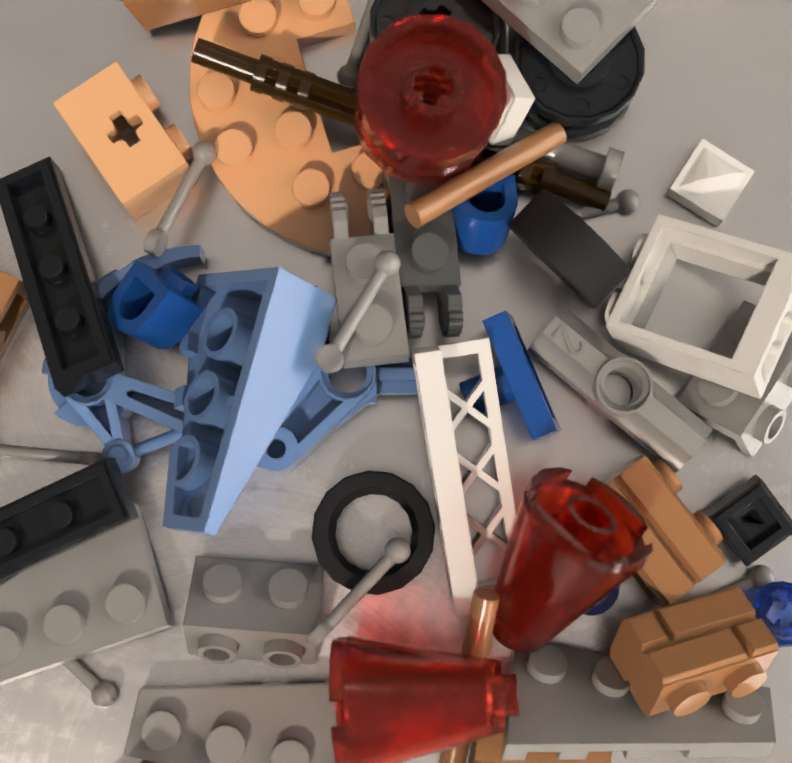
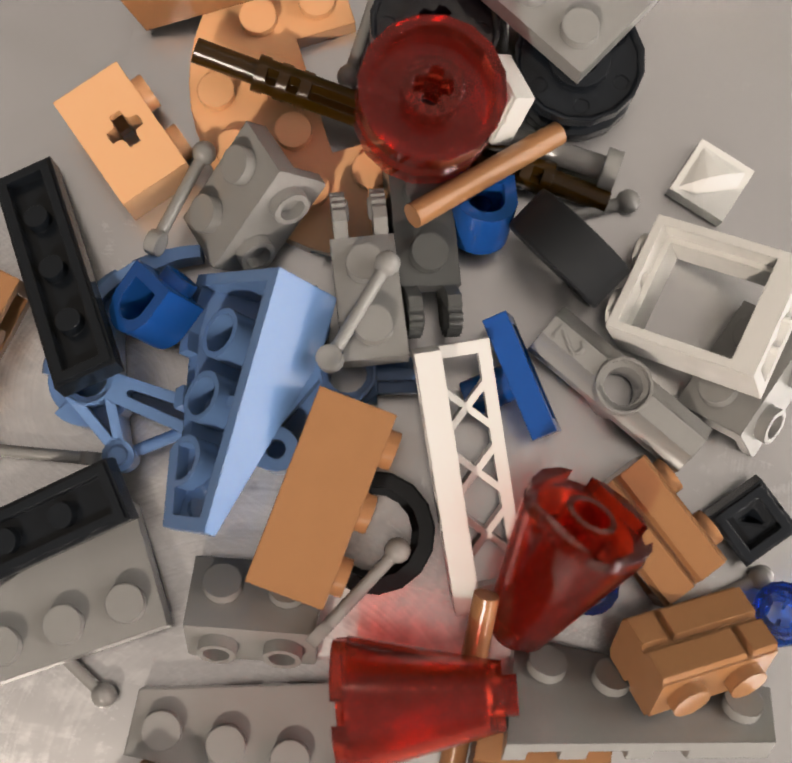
none -> light grey bracket [183,121,325,271]
none -> medium nougat brick [245,386,402,610]

